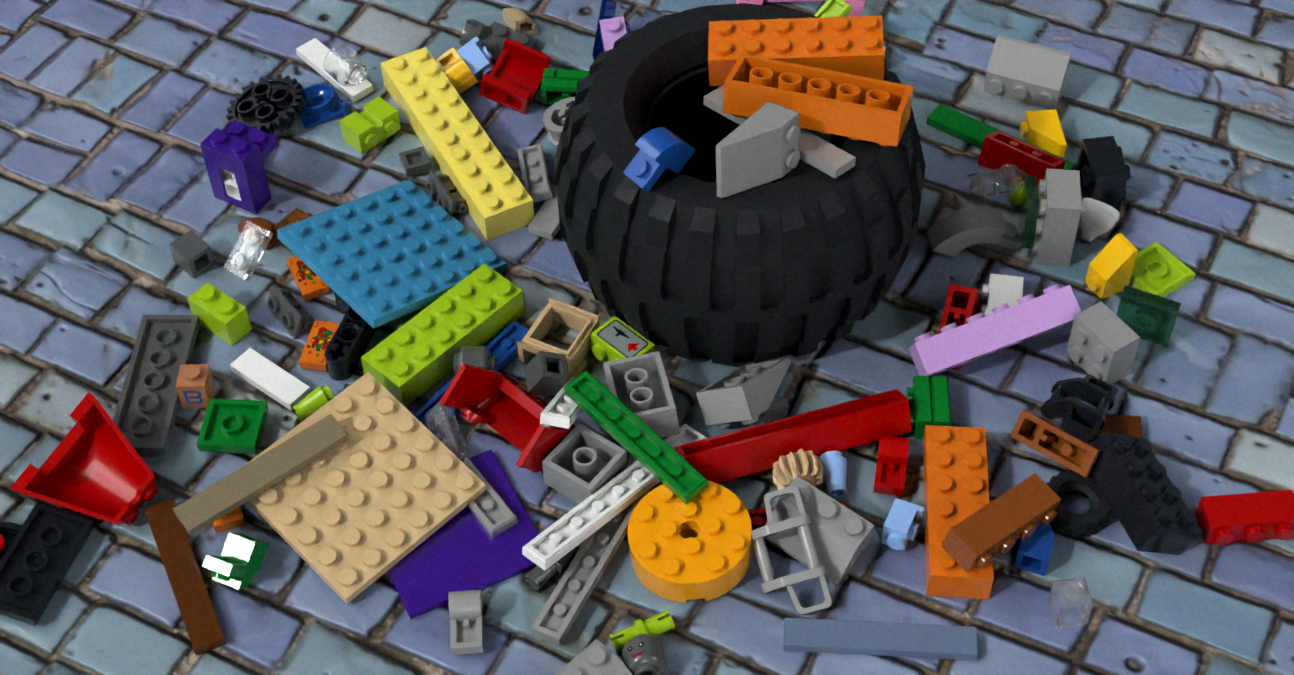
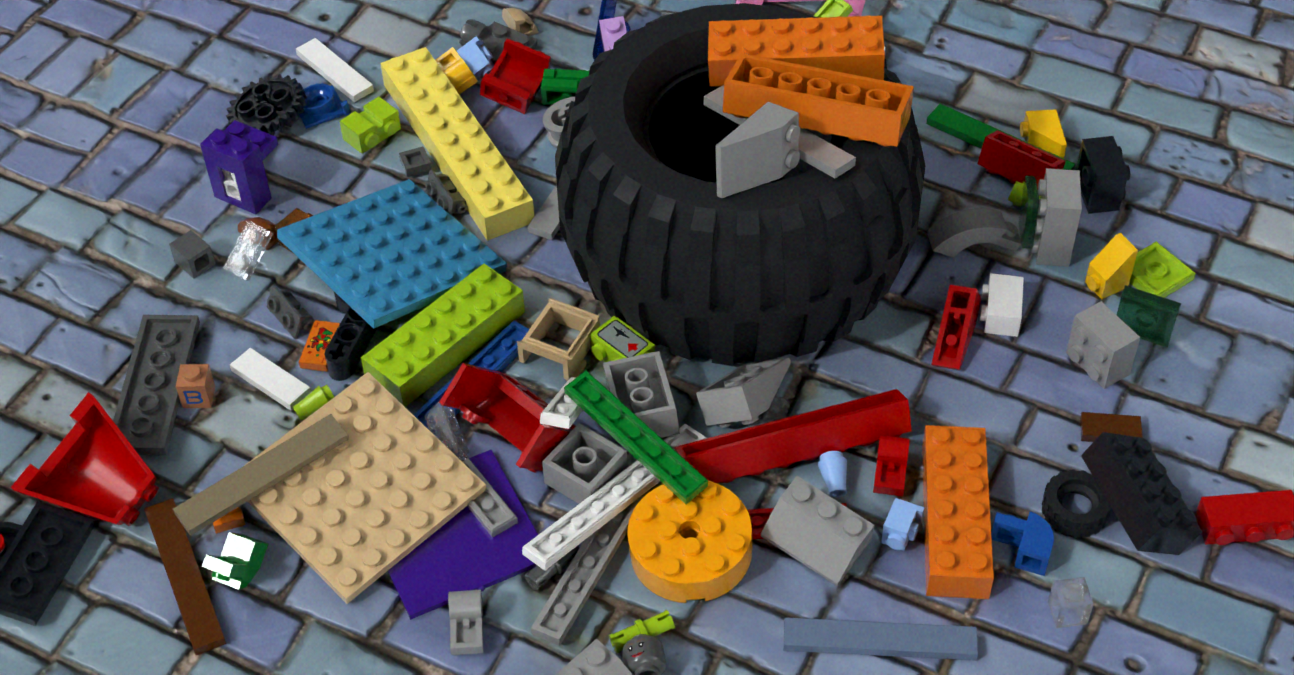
lime brick [187,282,252,346] -> none
green plate [197,398,269,454] -> none
orange tile [286,256,330,302] -> none
clear helmet [323,41,368,88] -> none
dark grey head [453,346,496,375] -> none
light grey tile [517,144,553,203] -> none
dark grey brick [525,351,569,396] -> none
blue brick [623,127,696,192] -> none
light grey bar [750,486,832,615] -> none
tan gear [772,449,824,490] -> none
green brick [906,376,952,440] -> none
lavender brick [908,284,1082,377] -> none
dark orange brick [941,473,1062,573] -> none
clear hinge [968,164,1027,197] -> none
light grey slope [983,34,1072,109] -> none
dark orange slope [1011,410,1101,478] -> none
black bar [1041,375,1118,443] -> none
white helmet [1079,198,1120,243] -> none

